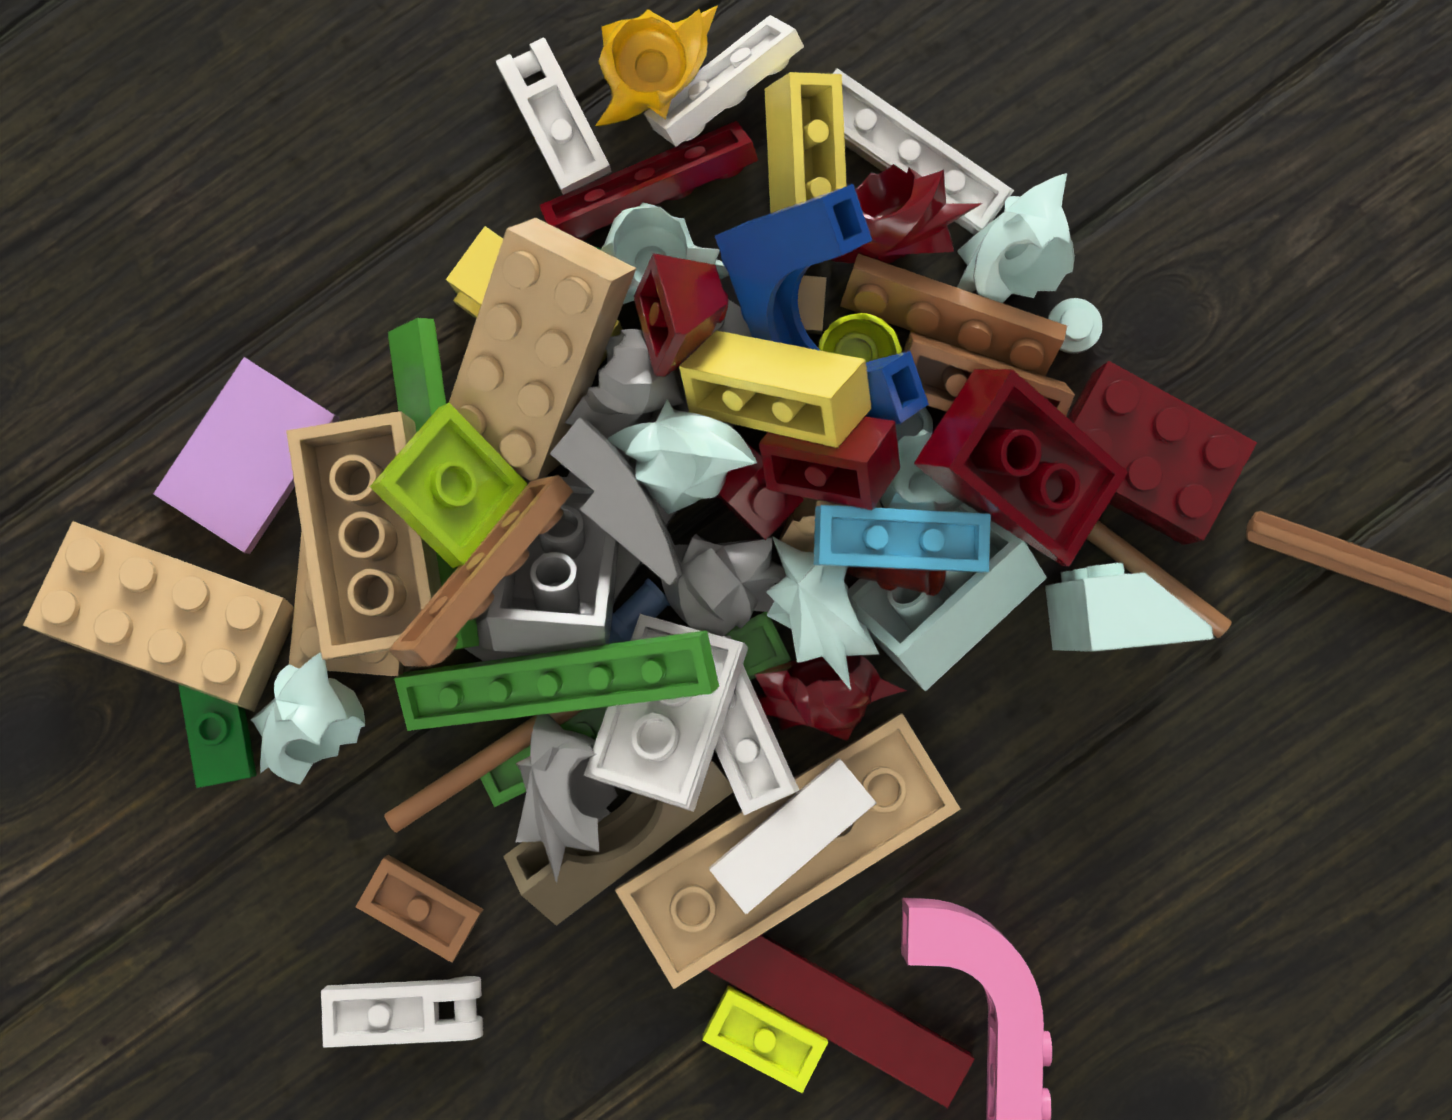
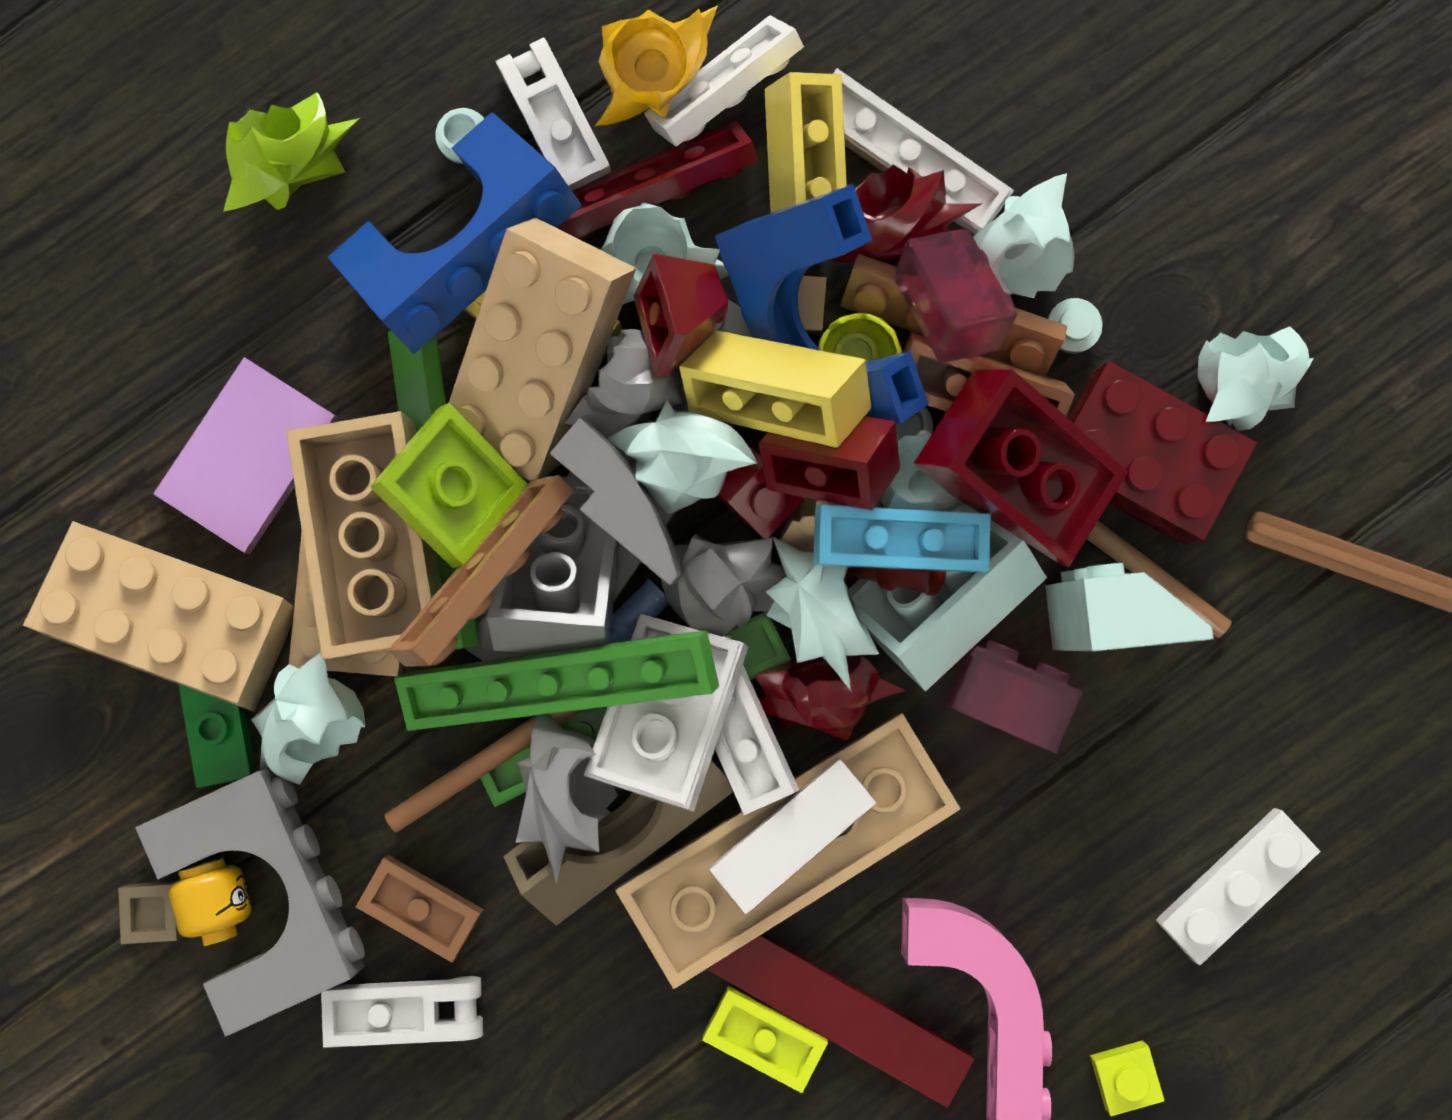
none -> dark tan plate [118,881,183,944]
none -> light grey arch [135,768,365,1037]
none -> yellow head [168,858,252,946]
none -> lime hair [223,92,360,212]
none -> blue arch [328,112,582,354]
none -> light aqua plate [436,108,484,164]
none -> clear pink brick [893,228,1018,364]
none -> clear pink brick [944,640,1082,753]
none -> neon yellow plate [1090,1040,1165,1116]
none -> white plate [1155,808,1321,966]
none -> light aqua hair [1198,326,1314,431]

